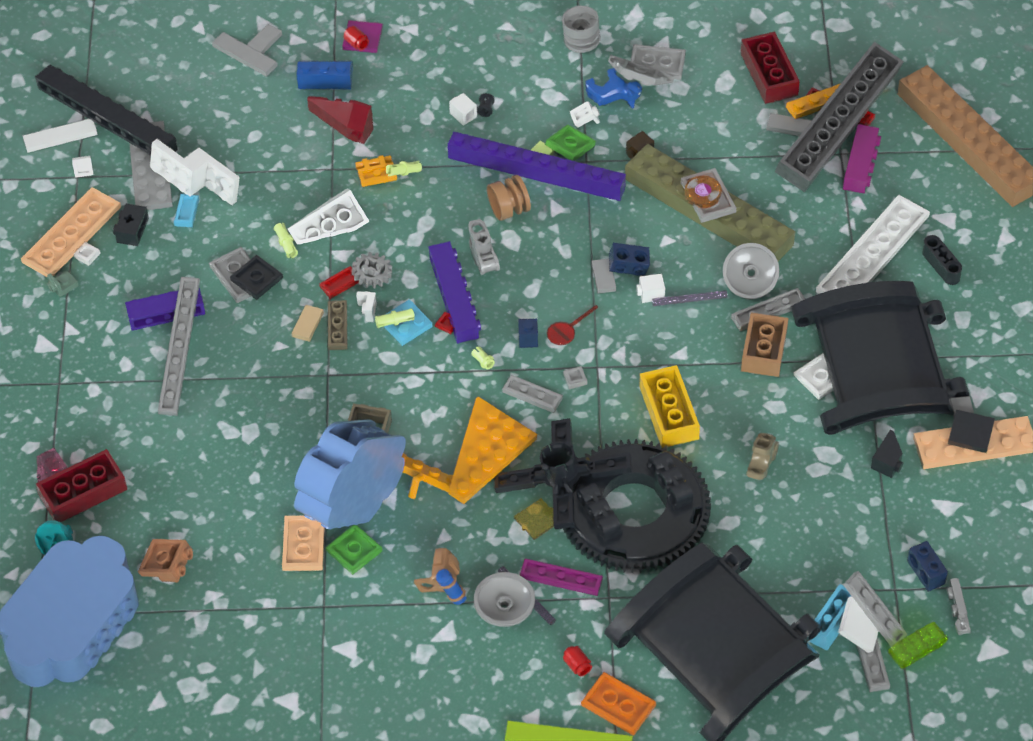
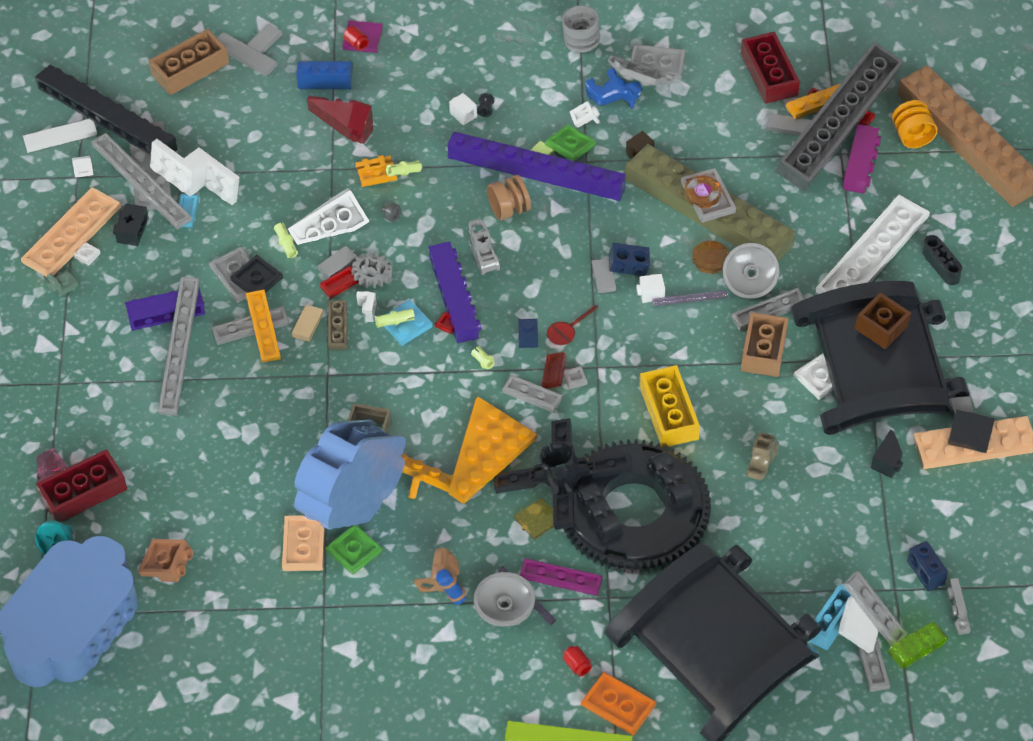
none -> light grey tile [92,133,192,230]
none -> medium nougat brick [148,29,229,95]
none -> light grey tile [211,306,290,345]
none -> light orange plate [246,290,281,363]
none -> light grey tile [317,246,358,278]
none -> dark grey tile [381,203,401,222]
none -> clear red tile [542,352,567,389]
none -> clear orange tile [692,241,729,274]
none -> reddish brown brick [854,292,911,349]
none -> light orange wheel [891,100,938,148]

